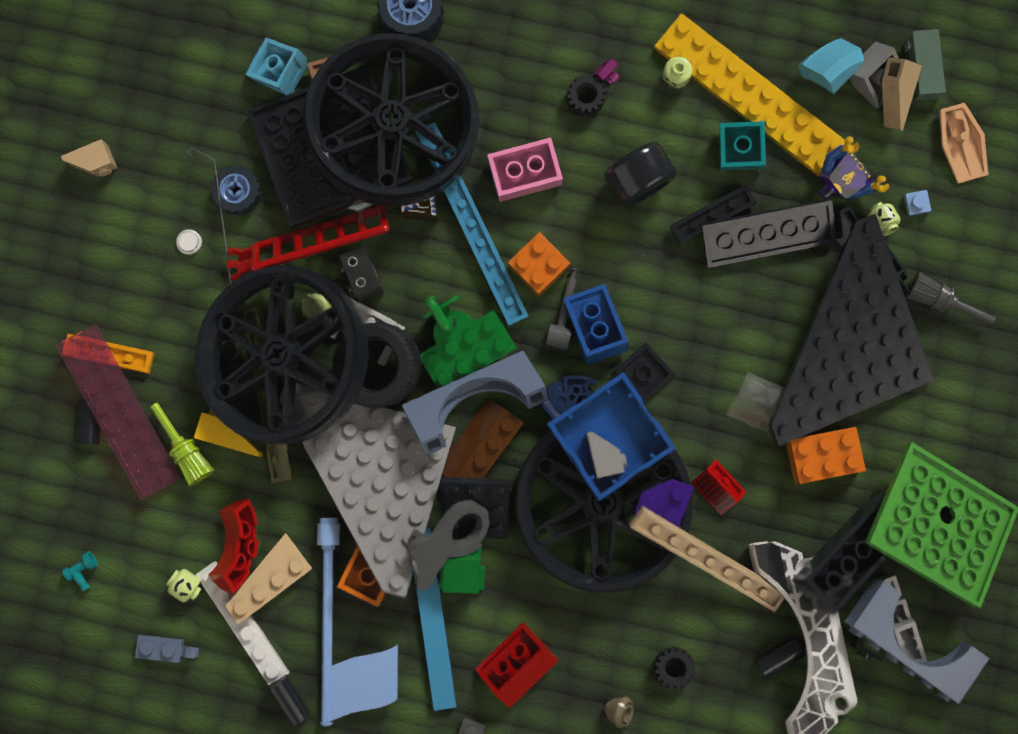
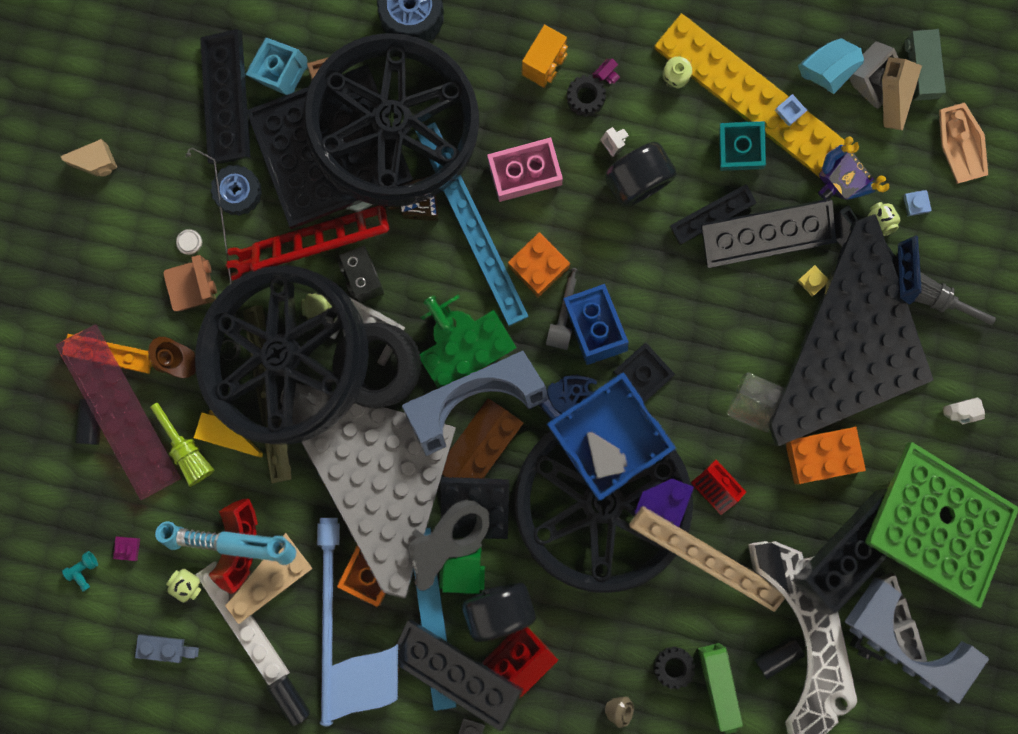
none -> magenta tile [113,536,140,561]
none -> reddish brown piece [148,337,196,378]
none -> medium azure piece [155,521,296,565]
none -> nougat bracket [164,255,217,312]
none -> black plate [200,29,250,165]
none -> black plate [397,620,524,731]
none -> black wheel [462,582,536,642]
none -> light orange brick [522,24,568,87]
none -> white tile [600,127,629,157]
none -> bright green slope [697,643,743,734]
none -> light blue plate [775,94,807,126]
none -> light yellow plate [798,265,828,297]
none -> dark blue slope [897,235,922,304]
none -> white rock [943,398,985,424]

